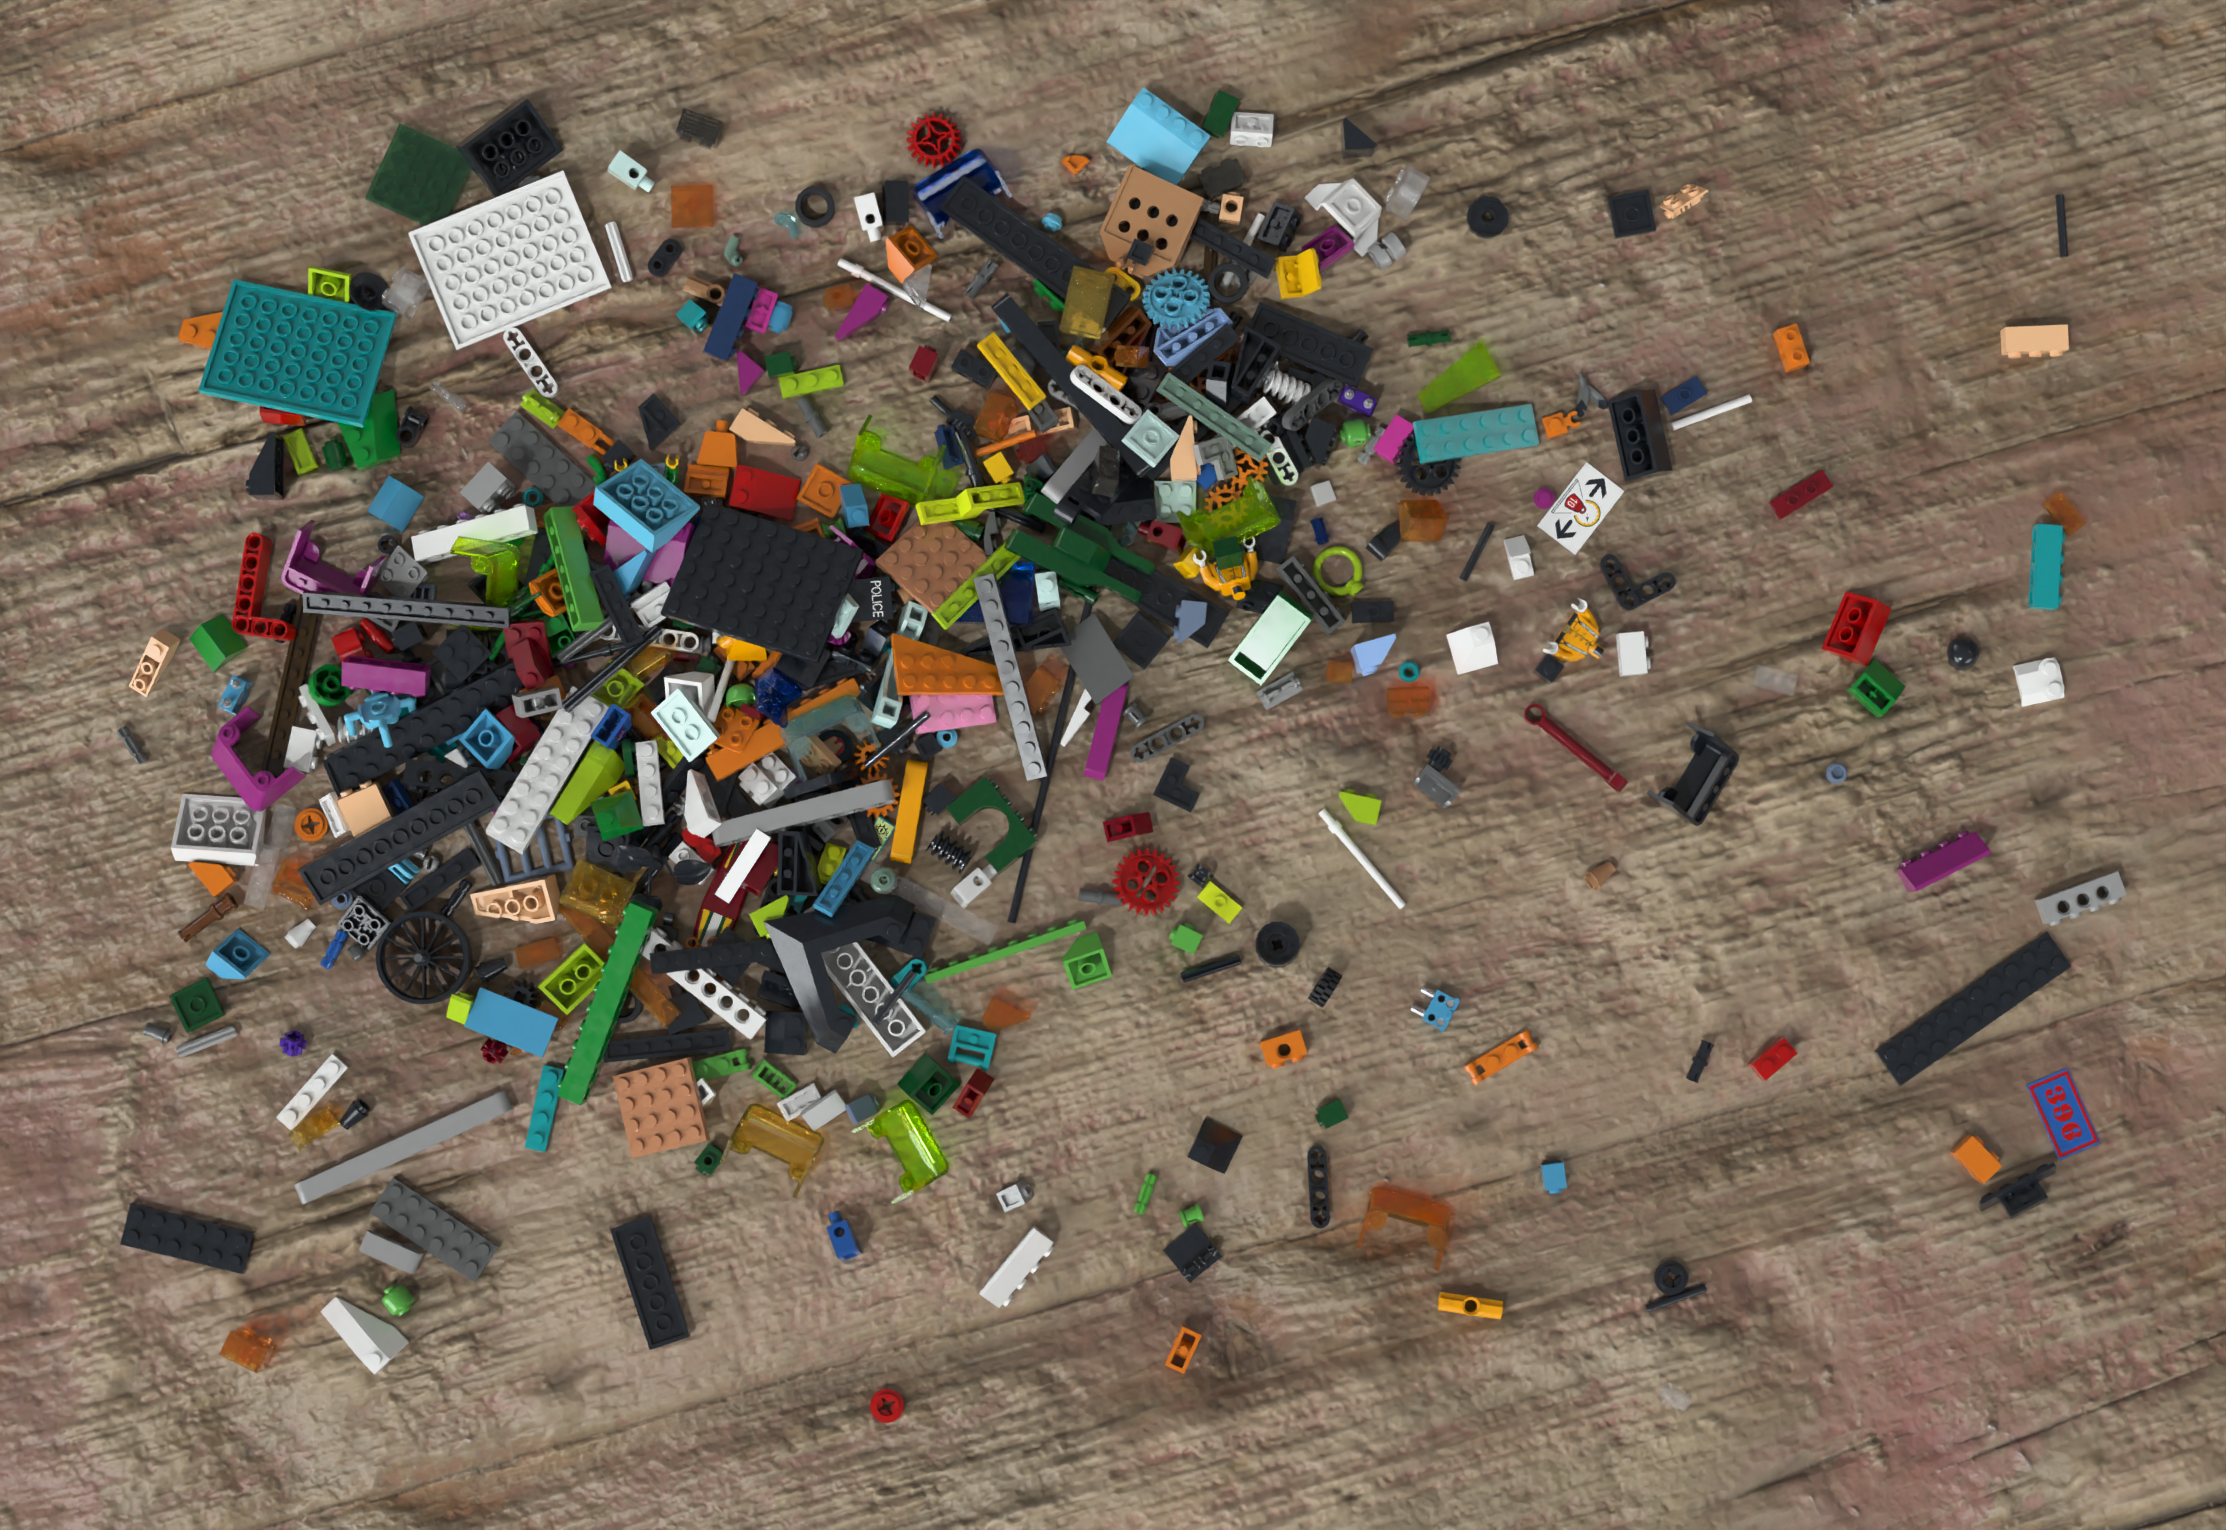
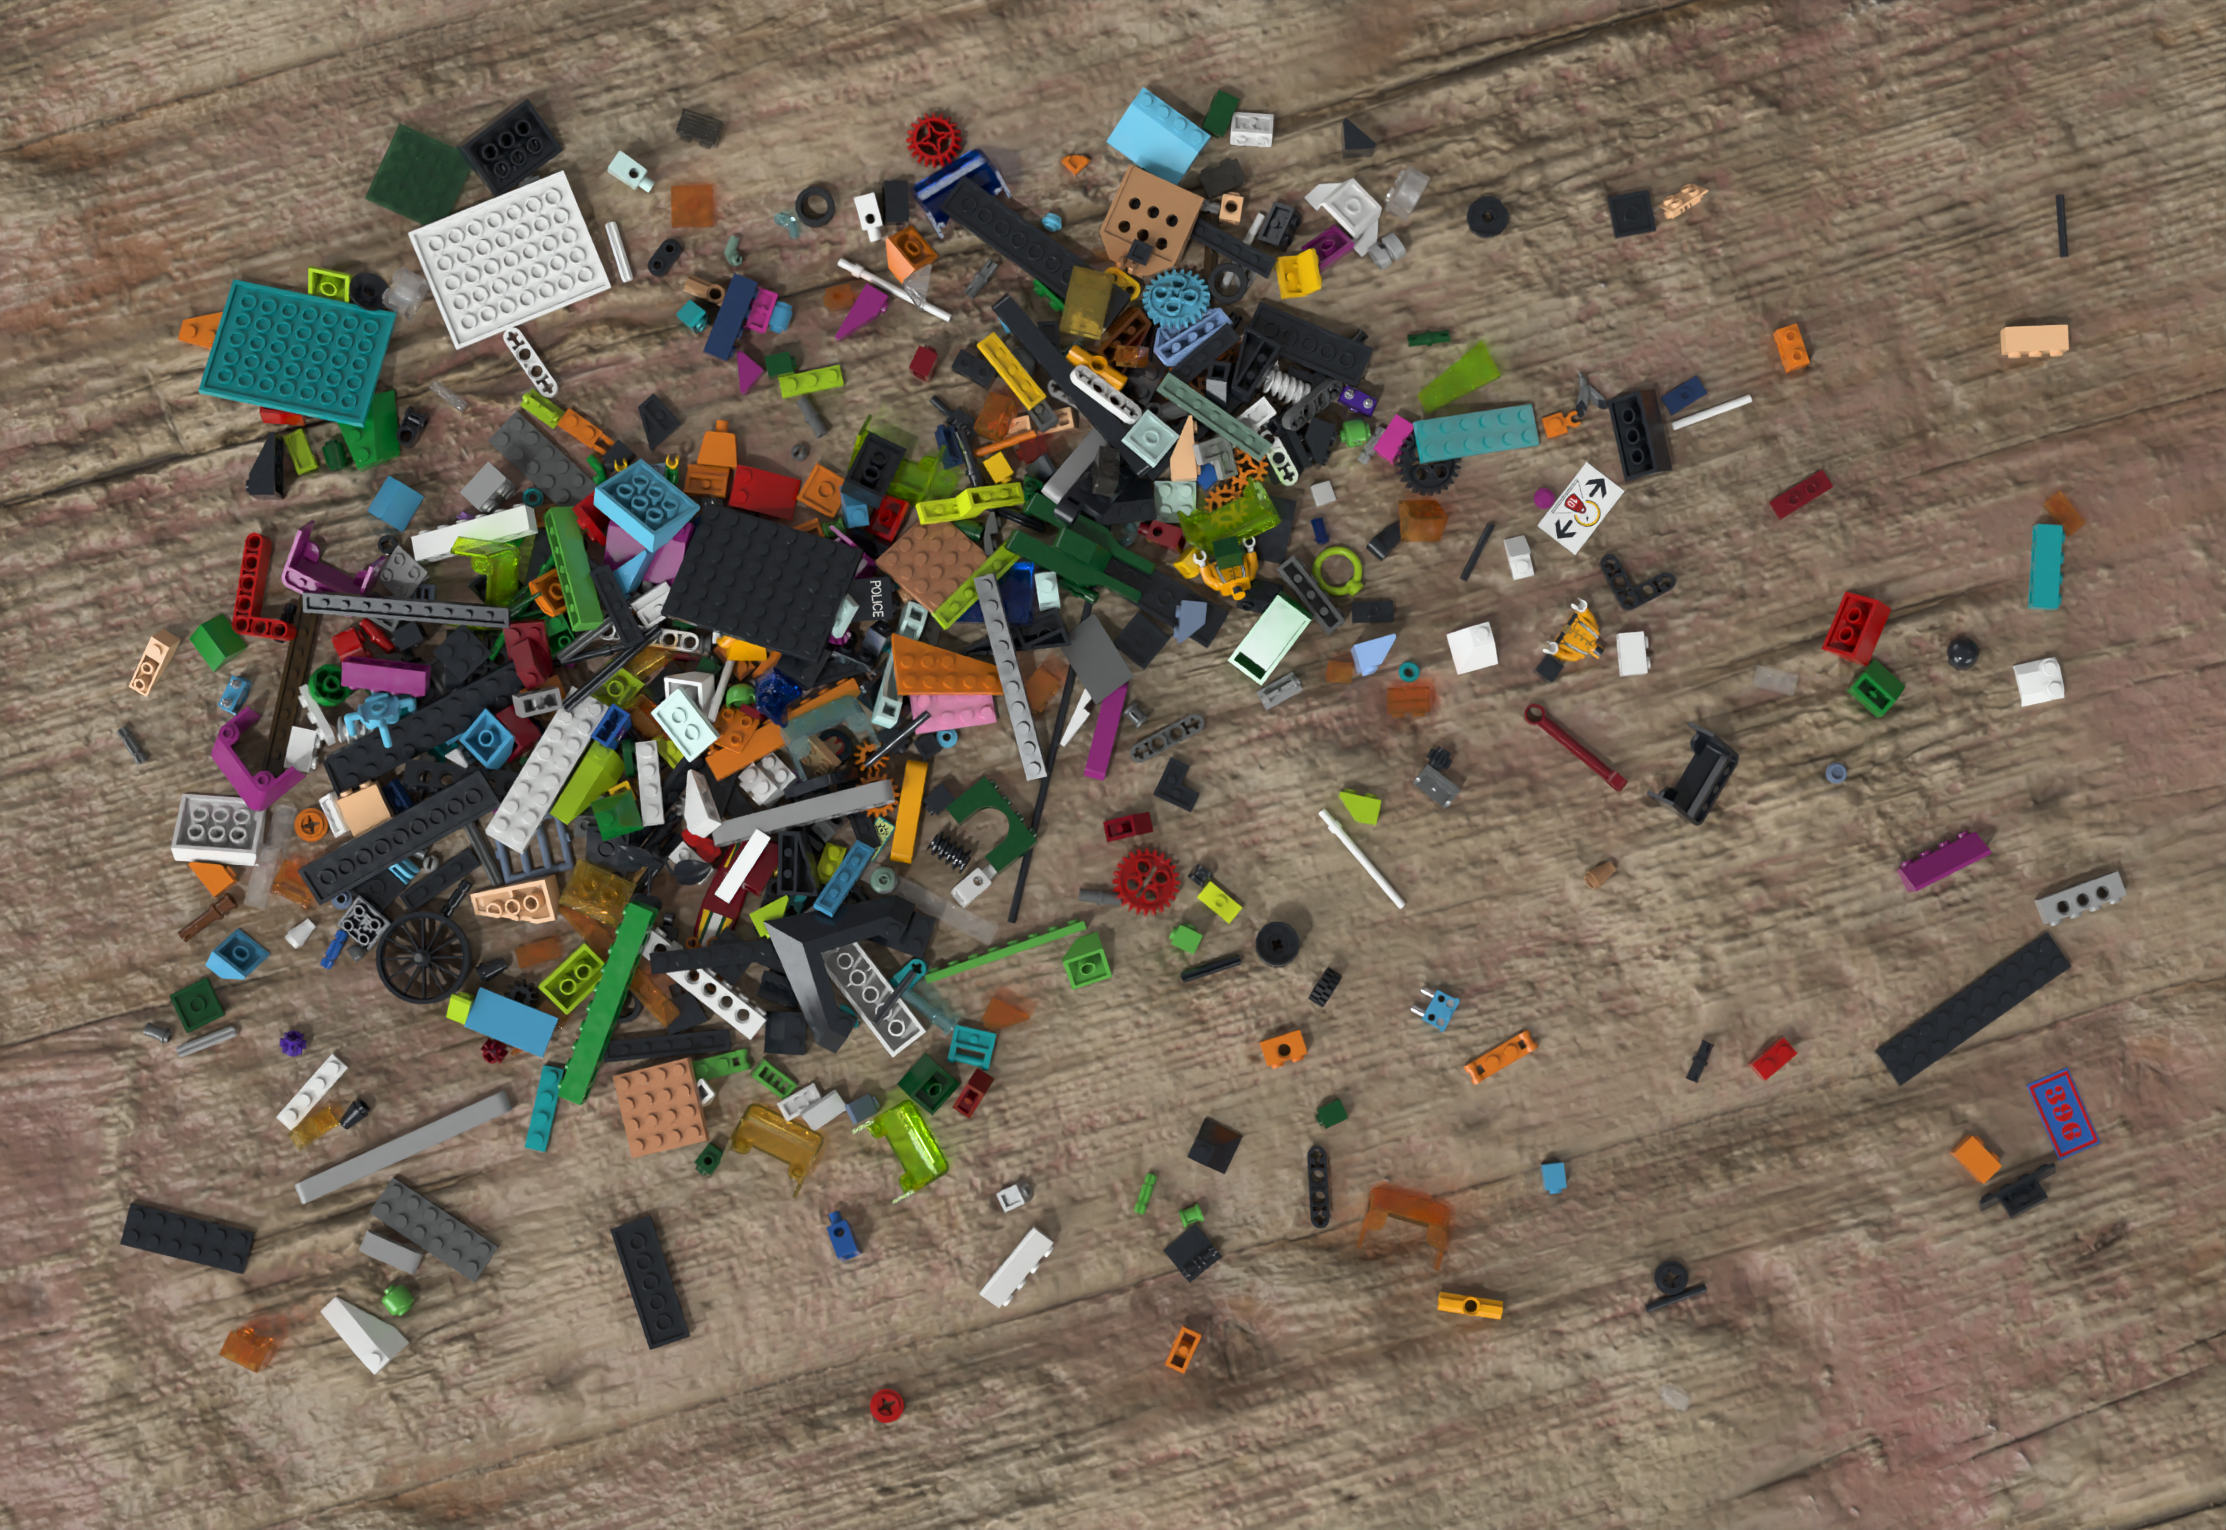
light nougat slope [729,408,797,446] -> none
none -> black slope [840,432,907,510]

